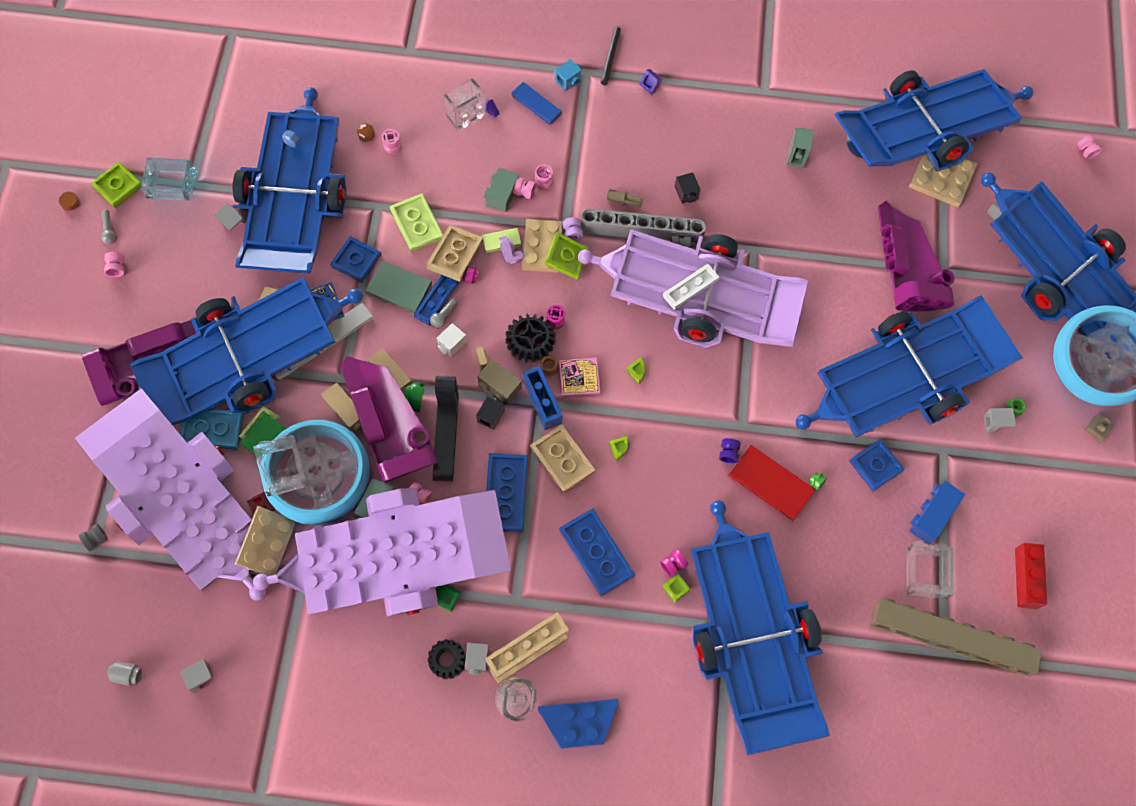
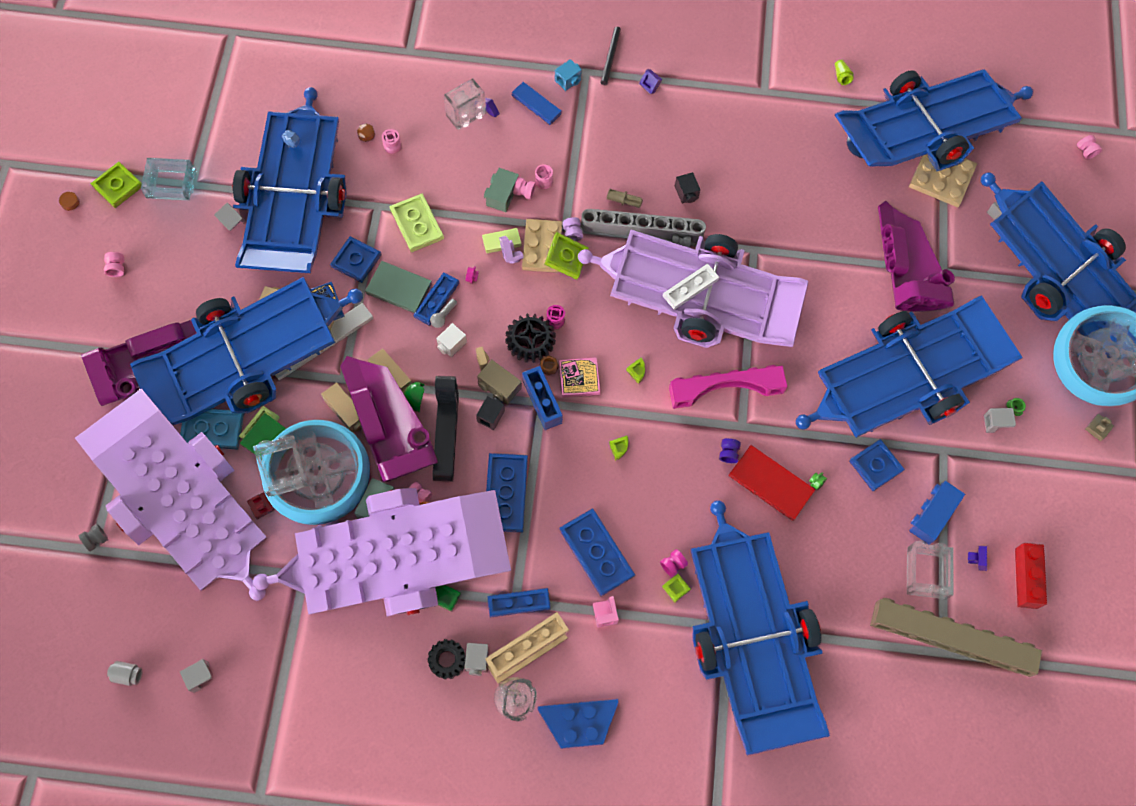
light grey bar [101,210,116,244] -> none
tan plate [235,506,296,576] -> none
tan plate [426,225,483,282] -> none
tan plate [530,425,595,493] -> none
sand green brick [786,127,813,168] -> none
none -> blue tile [487,588,551,617]
none -> bright pink panel [593,597,618,628]
none -> dark pink arch [669,365,787,409]
none -> lime cone [835,60,854,85]
none -> dark purple tile [968,546,987,571]

